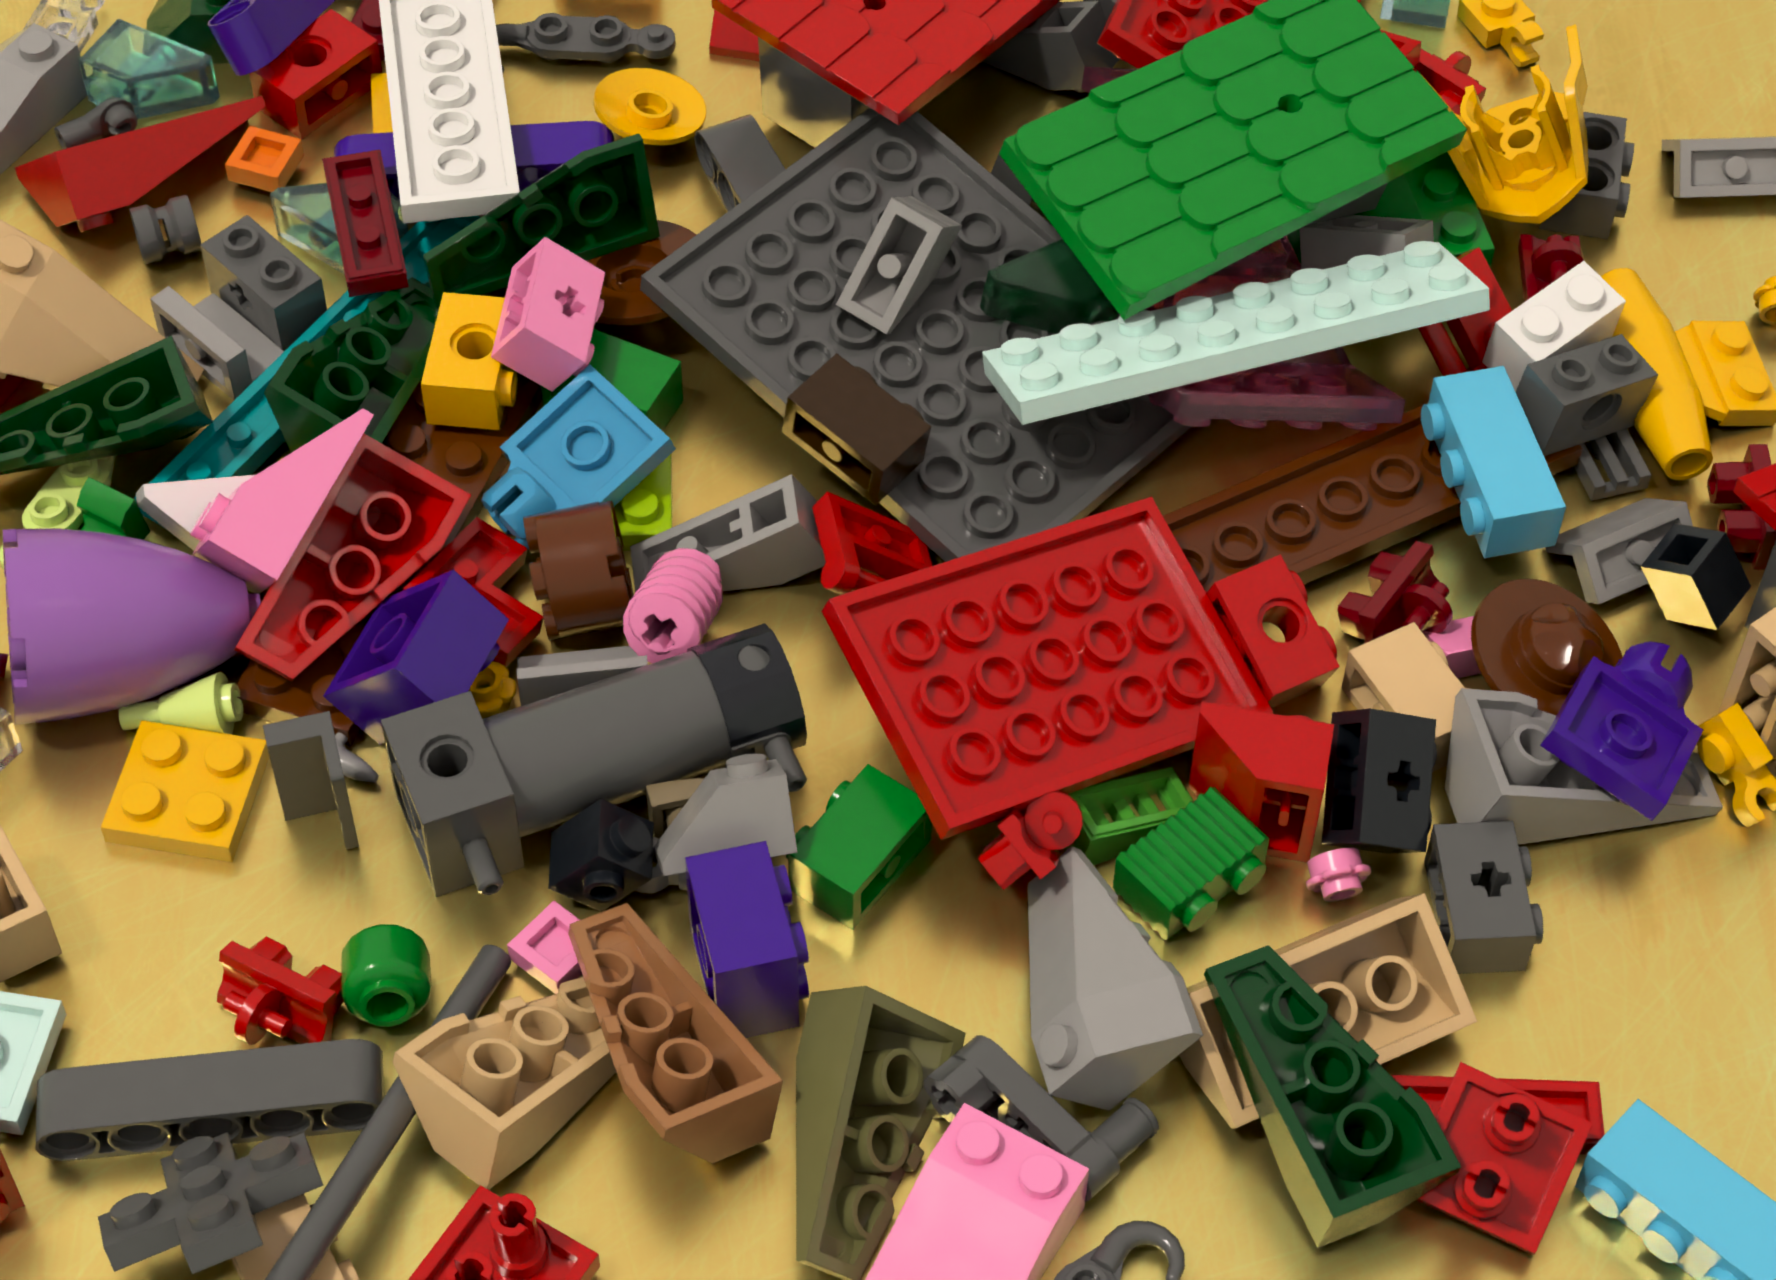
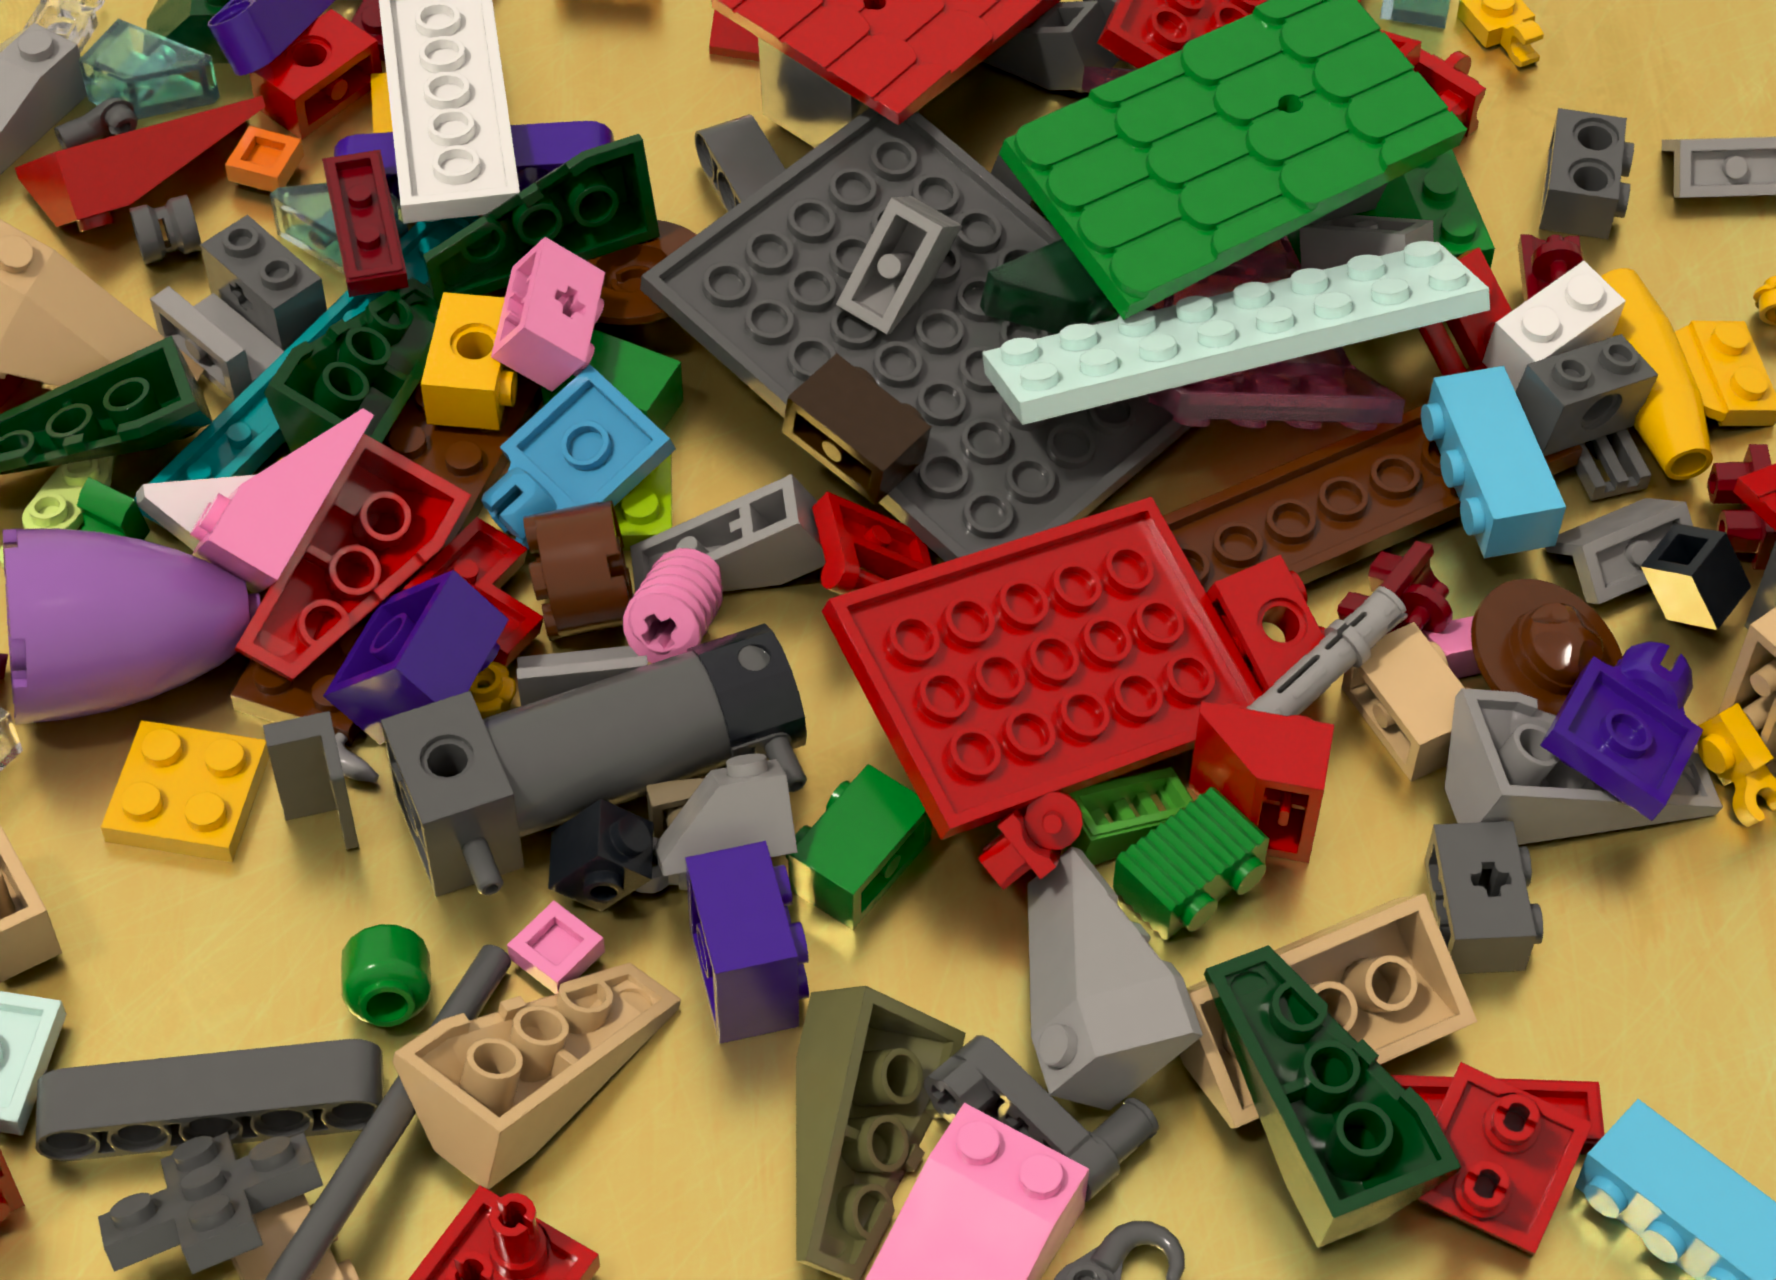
yellowish green cone [119,672,243,734] -> none
red hips [217,936,344,1045] -> none
dark grey piece [496,13,676,73] -> none
medium nougat wedge [568,903,783,1164] -> none
yellow dish [593,68,707,145] -> none
bright pink plate [1306,848,1371,902] -> none
black brick [1322,708,1437,854] -> none
yellow piece [1421,24,1589,224] -> none
none -> light grey pin [1246,586,1408,716]

